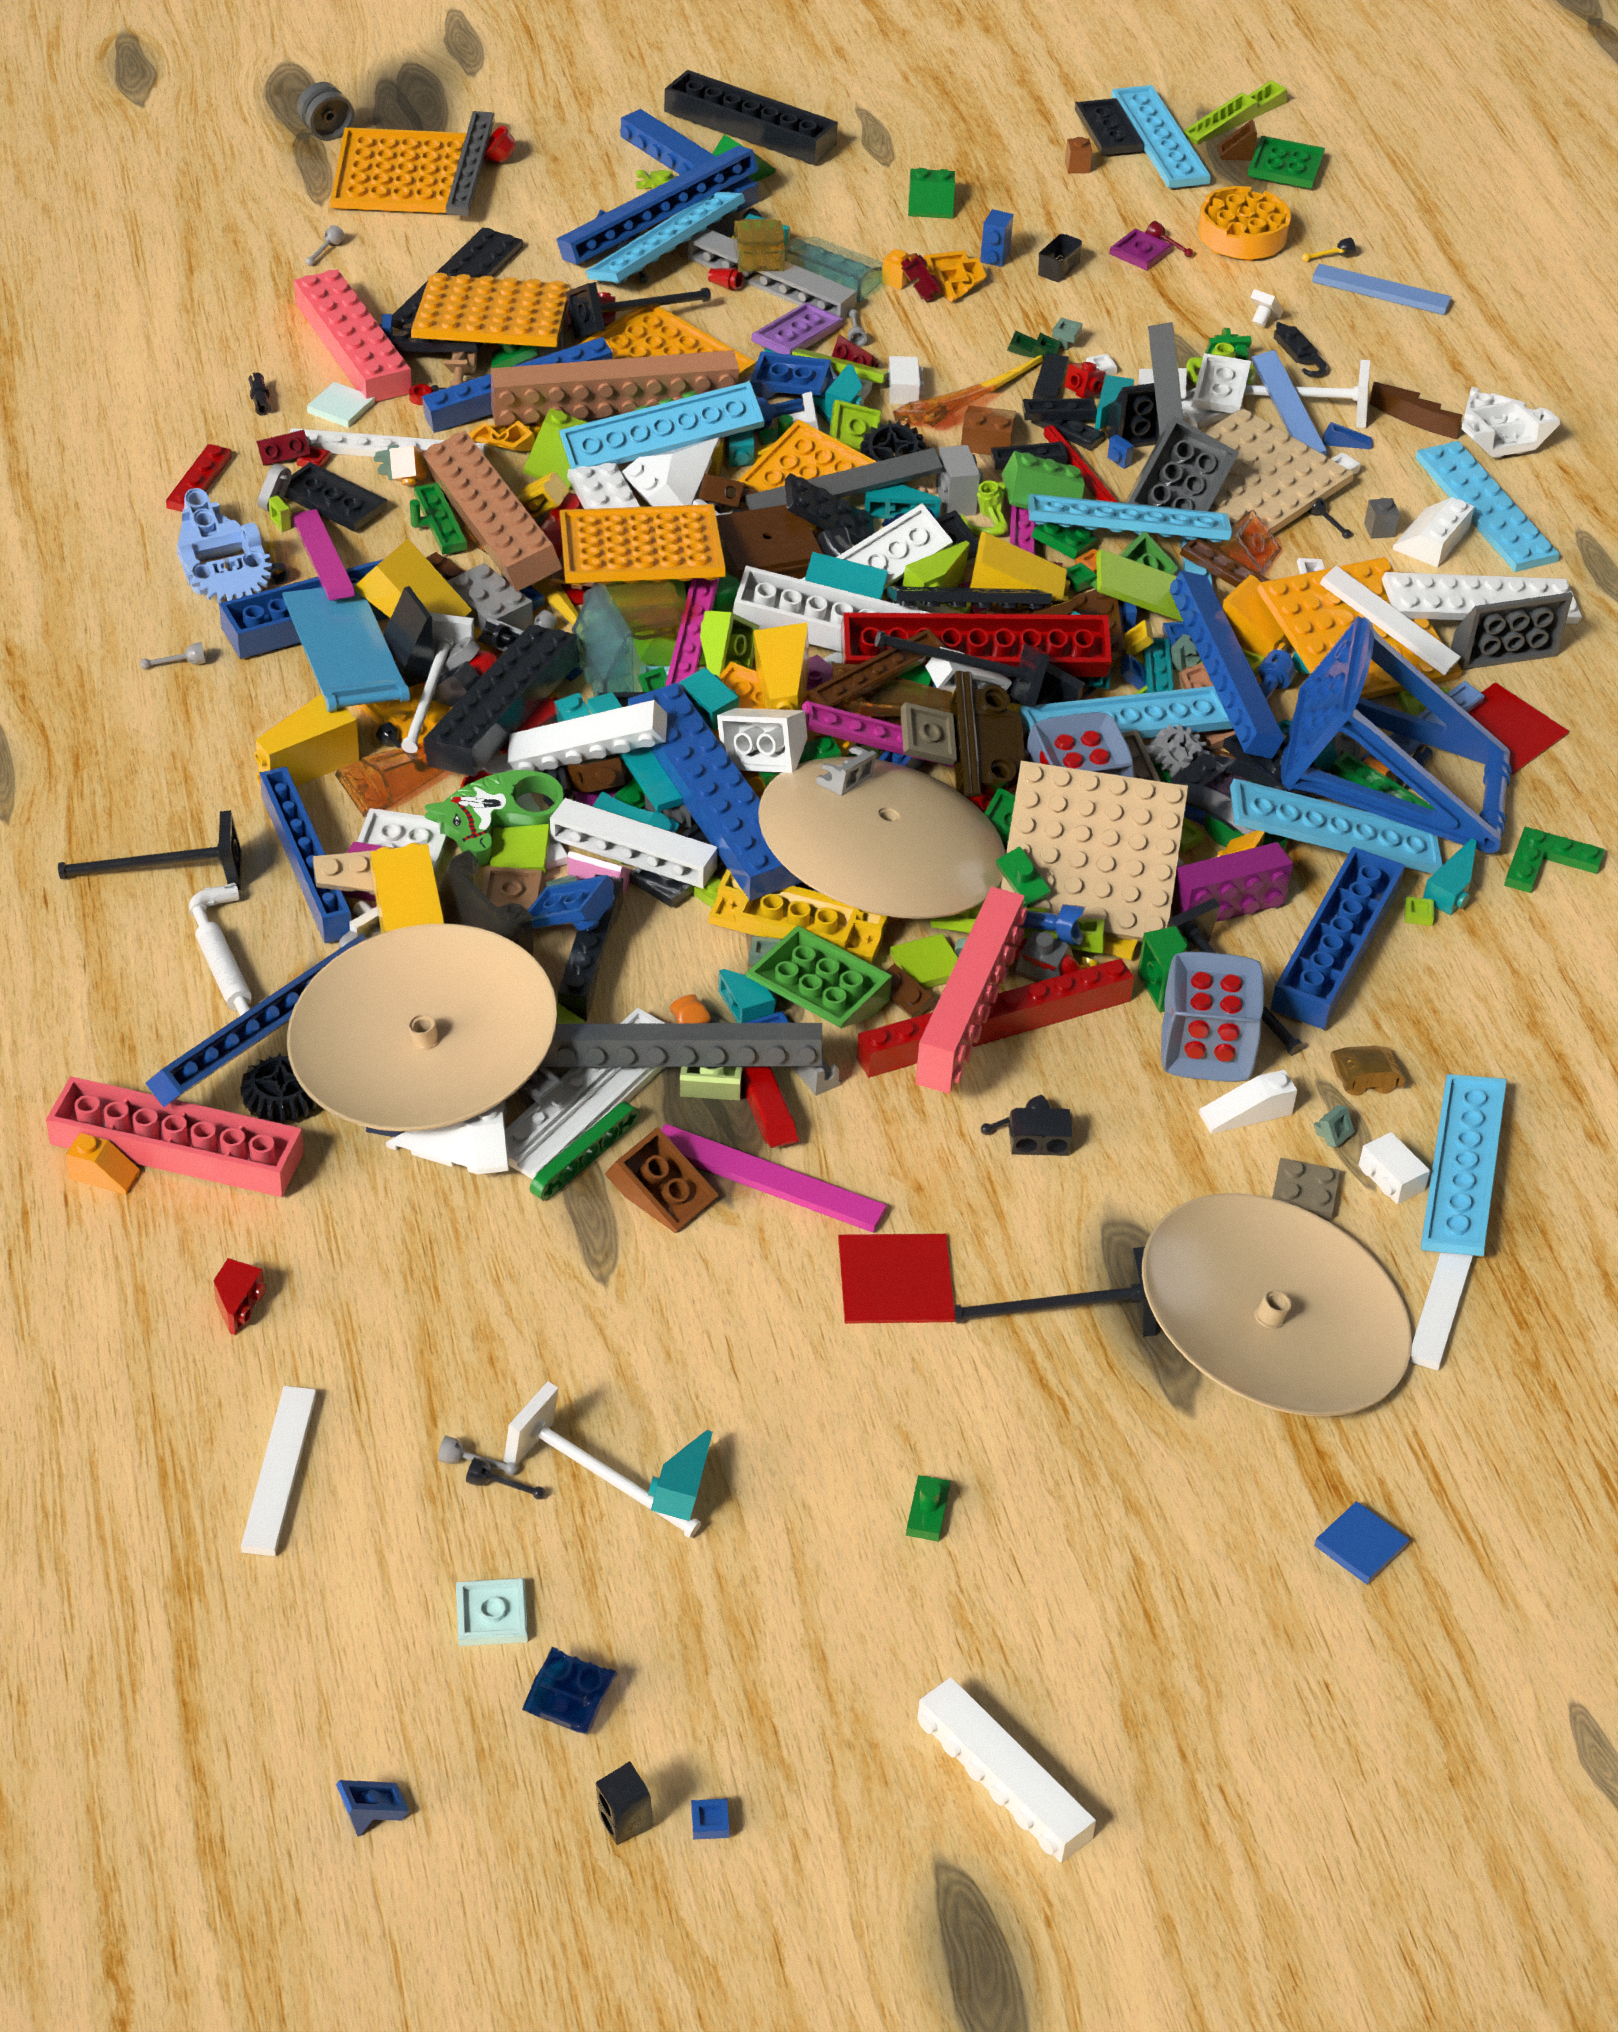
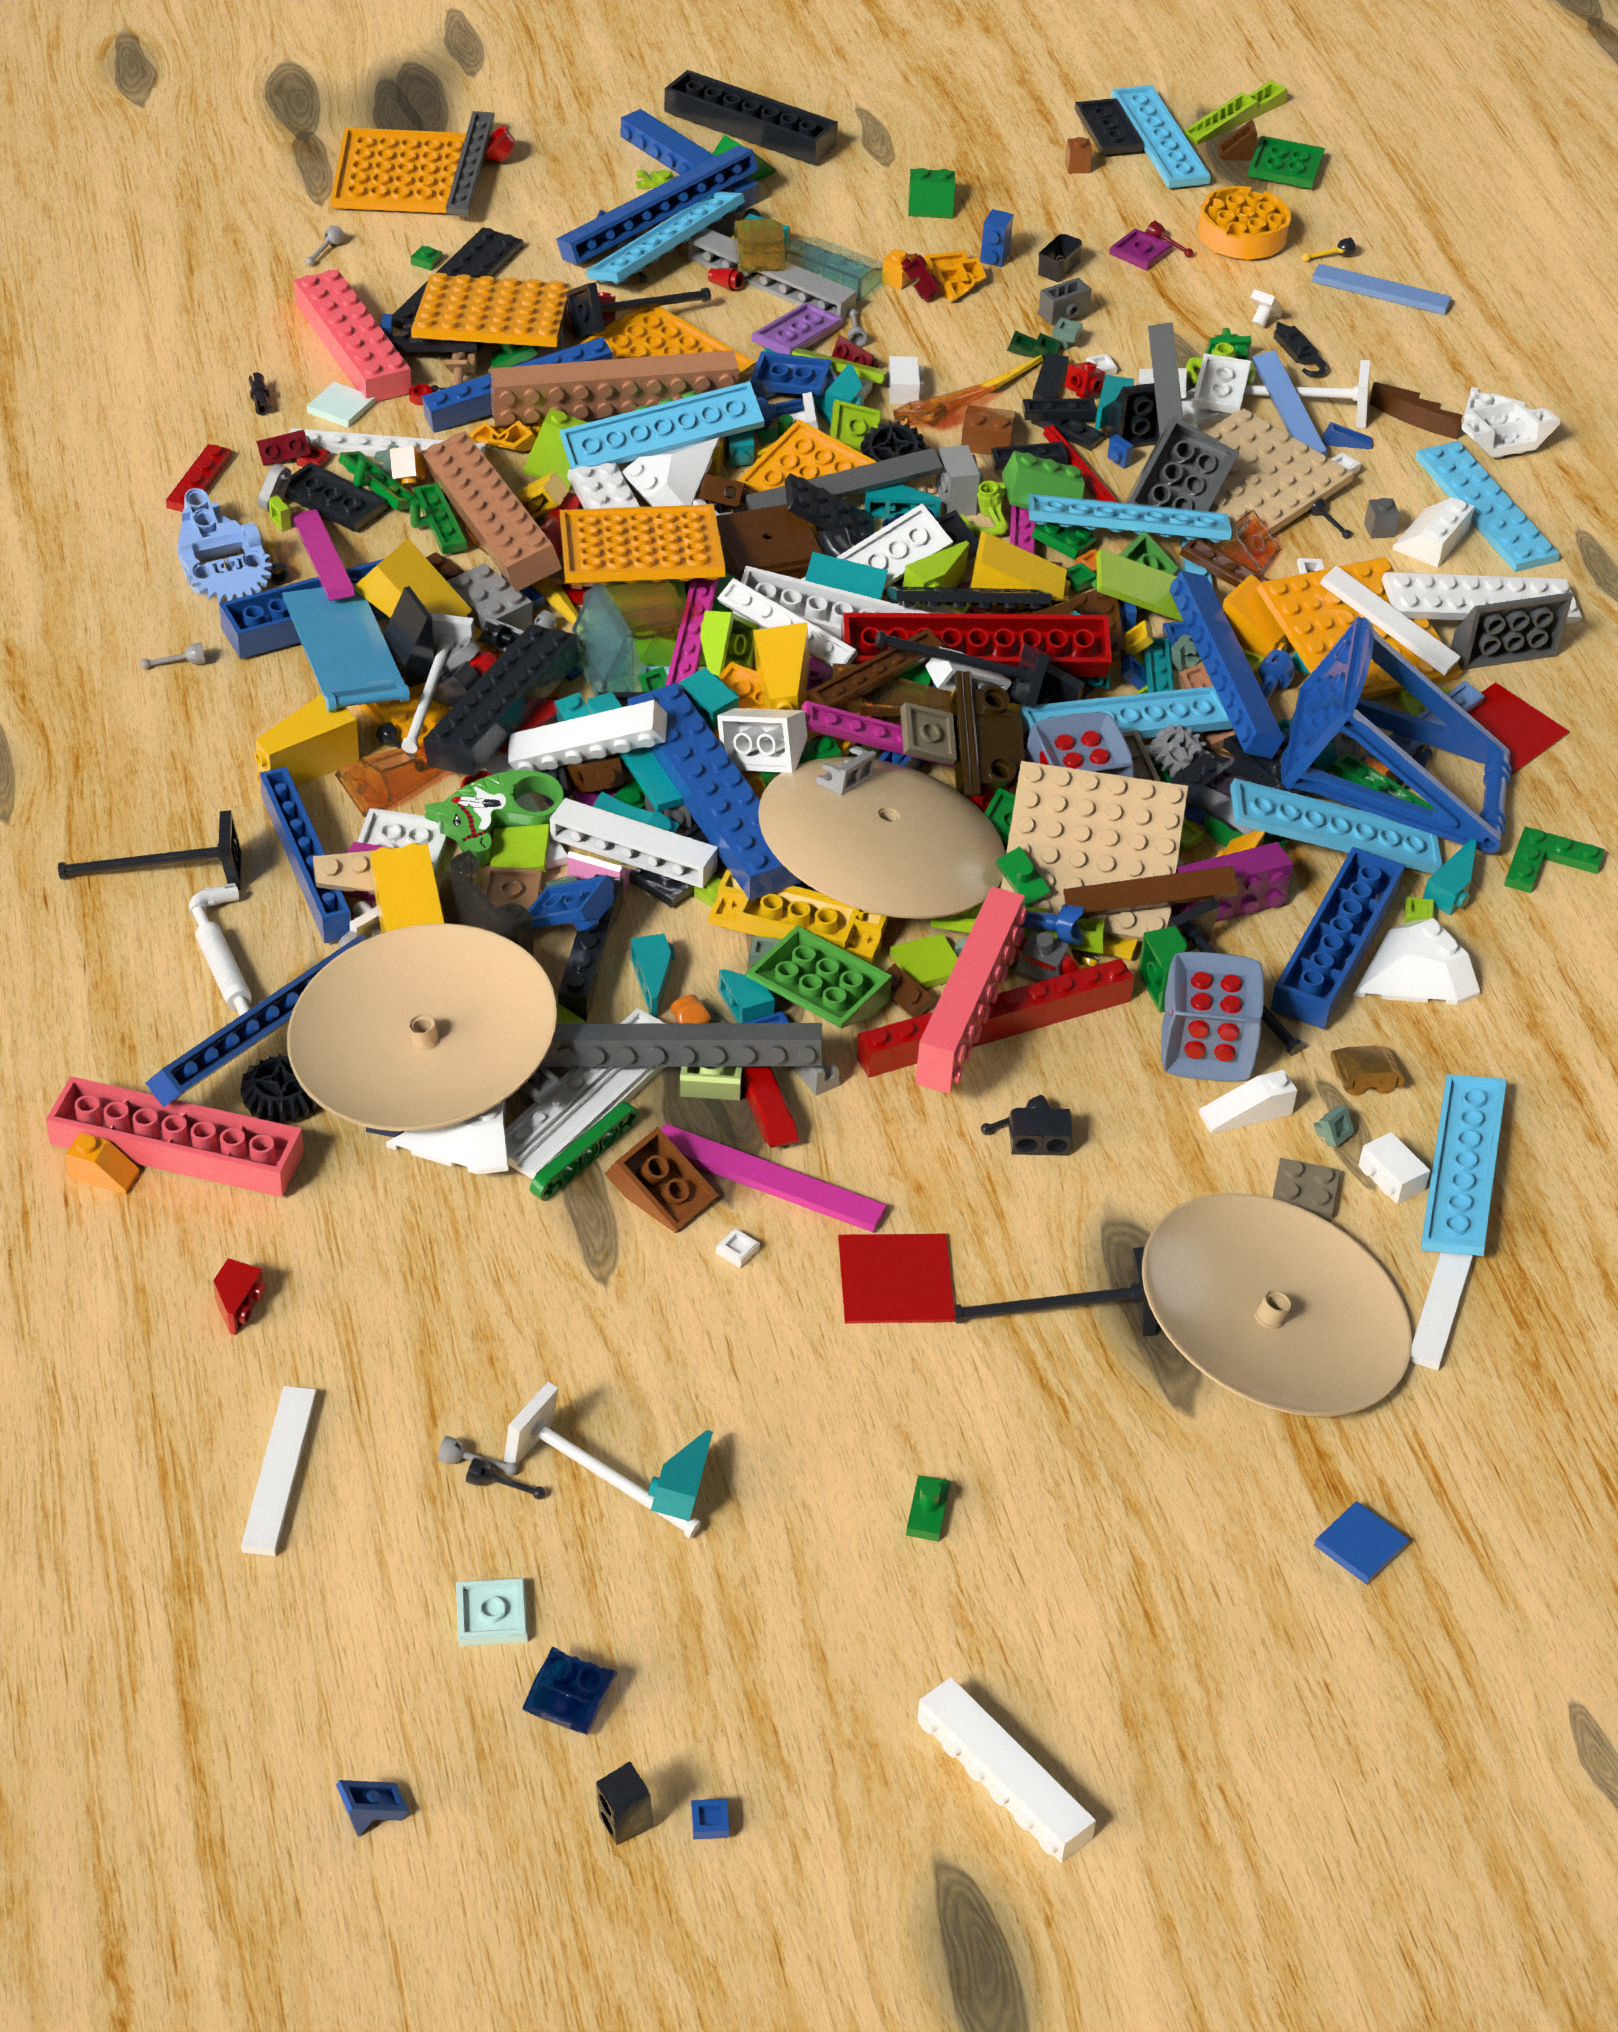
dark grey wheel [297,82,354,141] -> none
none -> green plate [338,451,418,511]
none -> green plate [411,245,442,271]
none -> teal slope [630,933,675,1018]
none -> white tile [716,1228,760,1268]
none -> white tile [717,578,858,674]
none -> dark grey brick [1038,277,1092,325]
none -> reddish brown tile [1063,865,1238,917]
none -> white wedge [1353,918,1480,1005]

